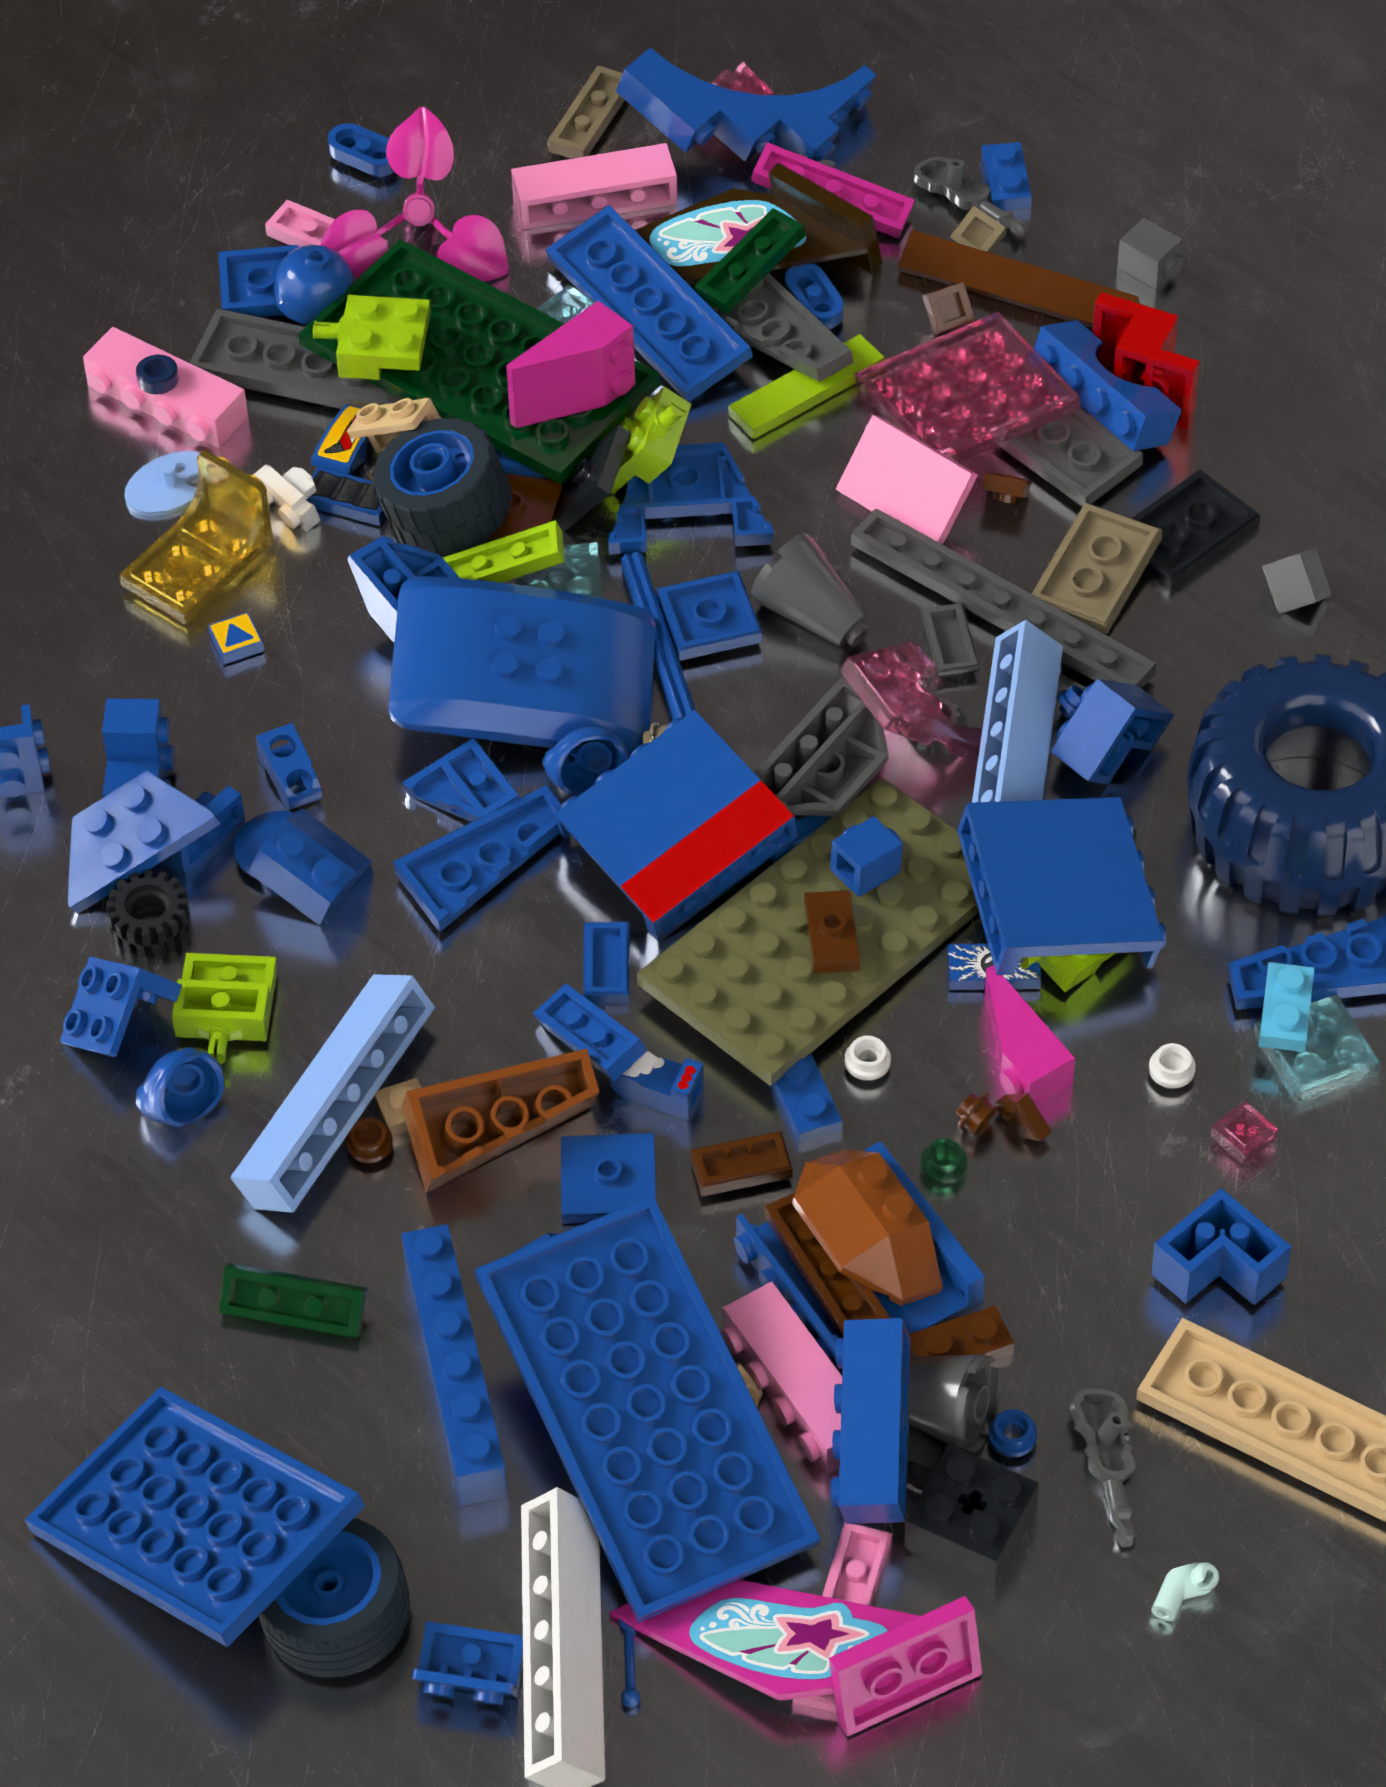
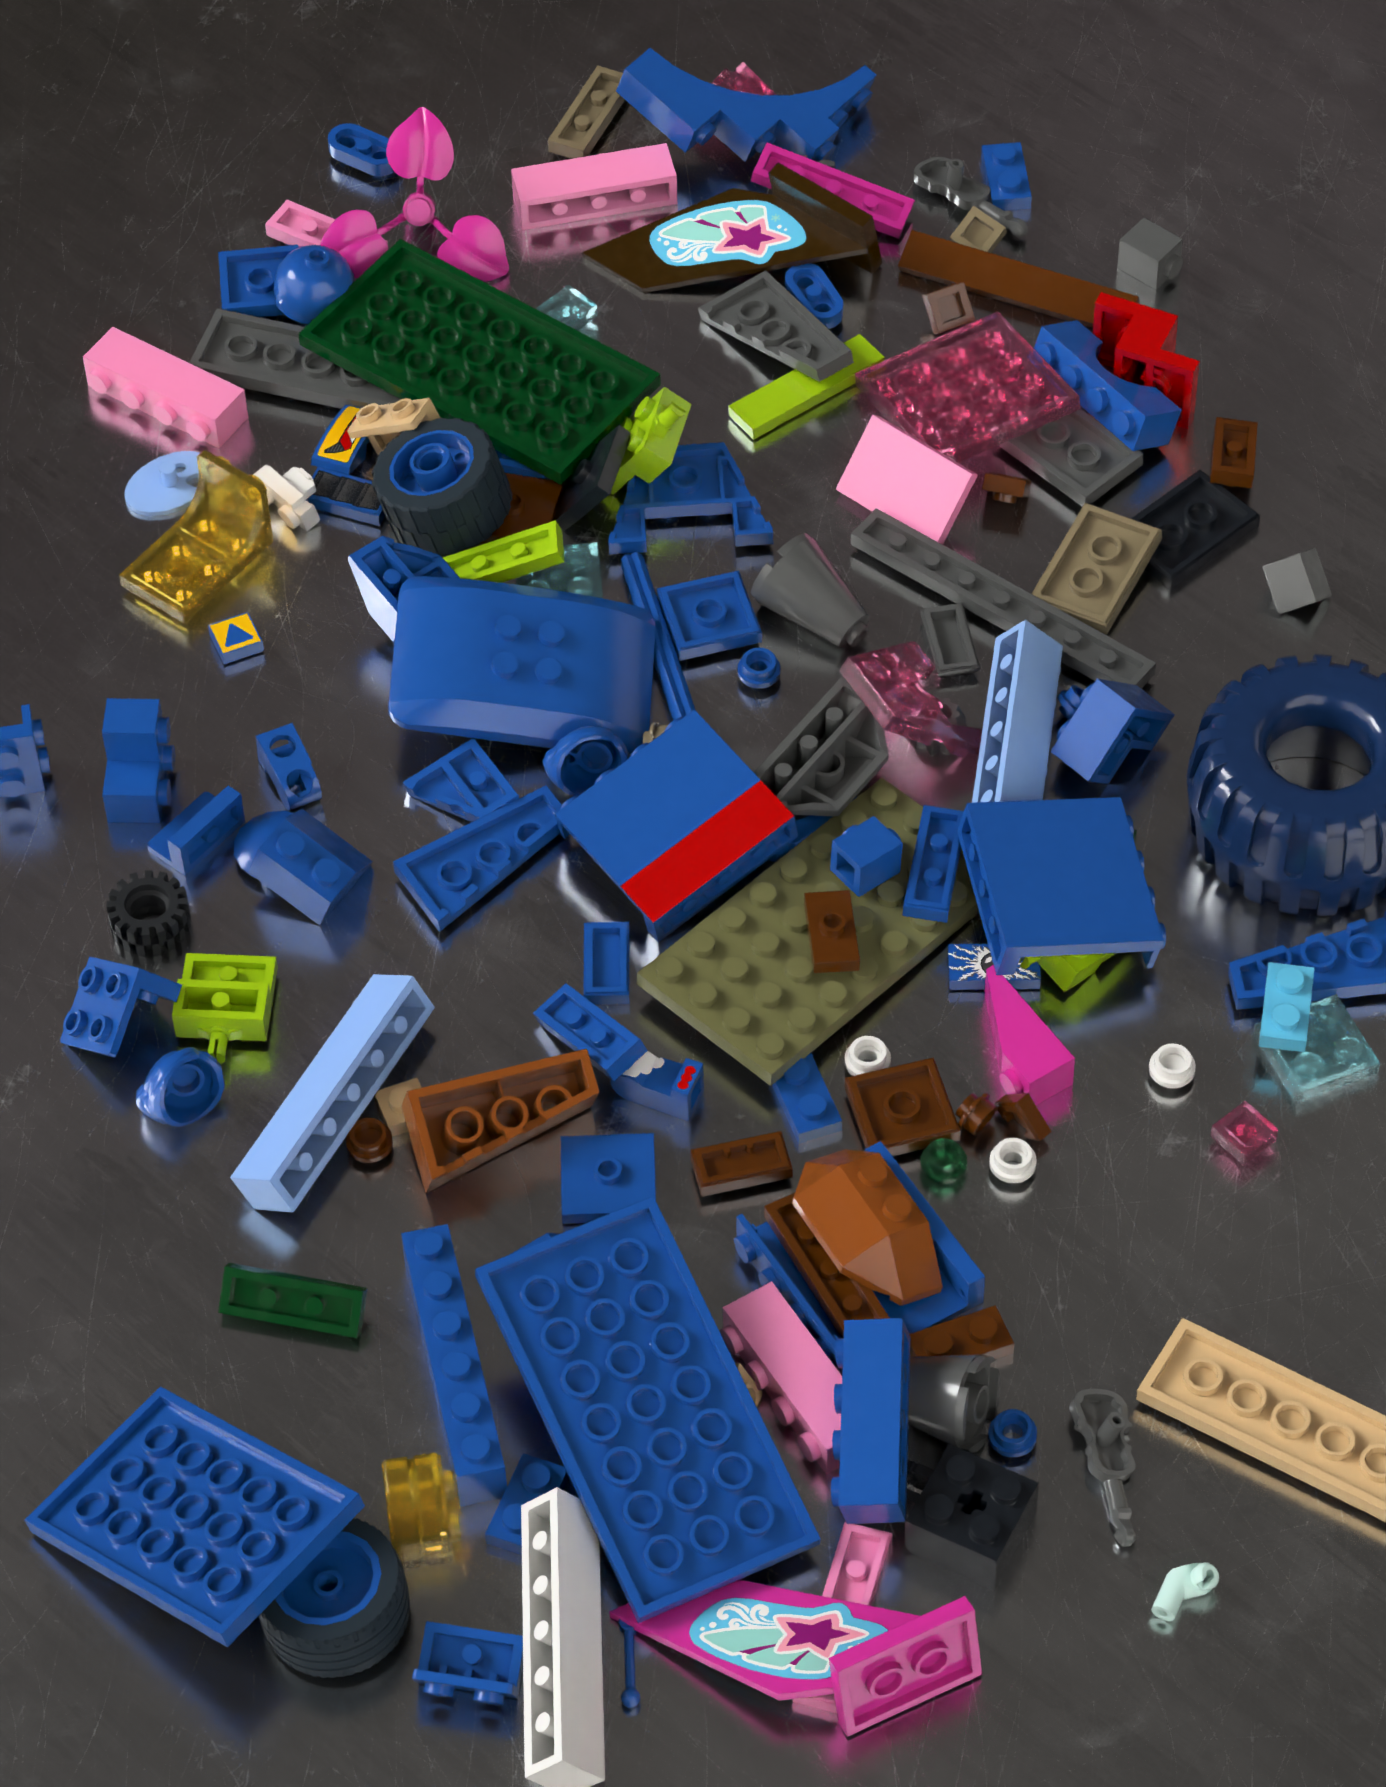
wing [68,770,222,914] -> none
dark blue tile [136,354,179,395] -> none
lime plate [313,295,431,380] -> none
dark pink slope [506,301,635,428] -> none
blue plate [545,205,753,402] -> none
dark green plate [695,208,806,314] -> none
blue brick [1151,1188,1292,1305] -> none
none -> clear yellow brick [382,1453,462,1570]
none -> blue plate [485,1453,569,1556]
none -> blue plate [737,647,781,688]
none -> reddish brown plate [844,1057,961,1156]
none -> blue tile [902,805,964,923]
none -> white plate [989,1138,1037,1183]
none -> reddish brown plate [1210,417,1258,488]

